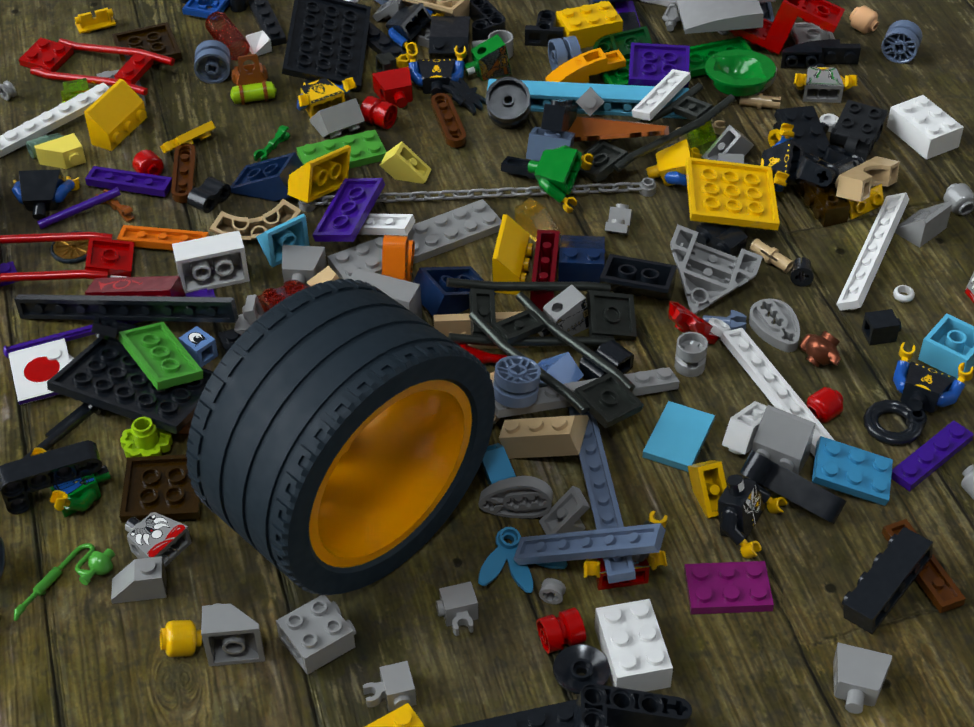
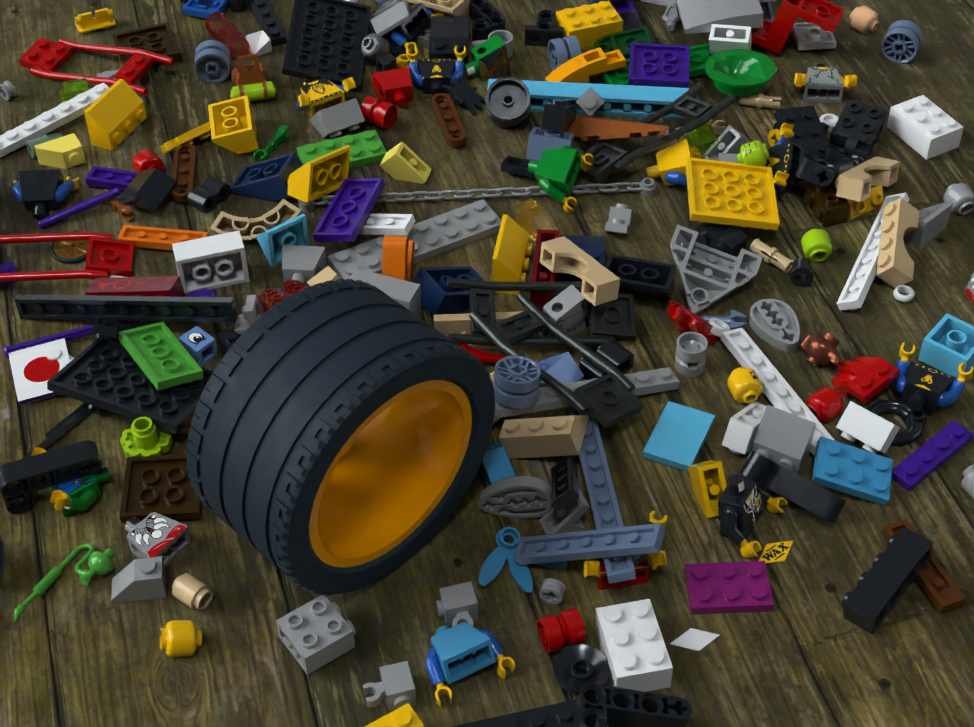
light grey slope [201,603,265,667] -> none
white plate [632,69,691,121] -> none
black slope [781,39,861,69] -> none
light grey torso [833,642,892,714] -> none
black brick [861,309,901,346] -> none
none -> black slope [118,168,177,211]
none -> tan brick [172,573,213,611]
none -> yellow slope [208,95,259,154]
none -> dark grey head [361,33,390,62]
none -> light grey slope [371,0,411,36]
none -> dark azure torso [425,622,515,708]
none -> tan arch [540,236,620,306]
none -> black tile [551,455,580,511]
none -> white sticker [670,628,720,651]
none -> white brick [709,24,752,54]
none -> yellow head [727,367,763,404]
none -> lime head [737,140,770,166]
none -> yellow sticker [759,540,794,563]
none -> lime head [801,228,833,262]
none -> red plate [831,356,900,403]
none -> white brick [836,401,900,454]
none -> tan arch [876,198,919,288]

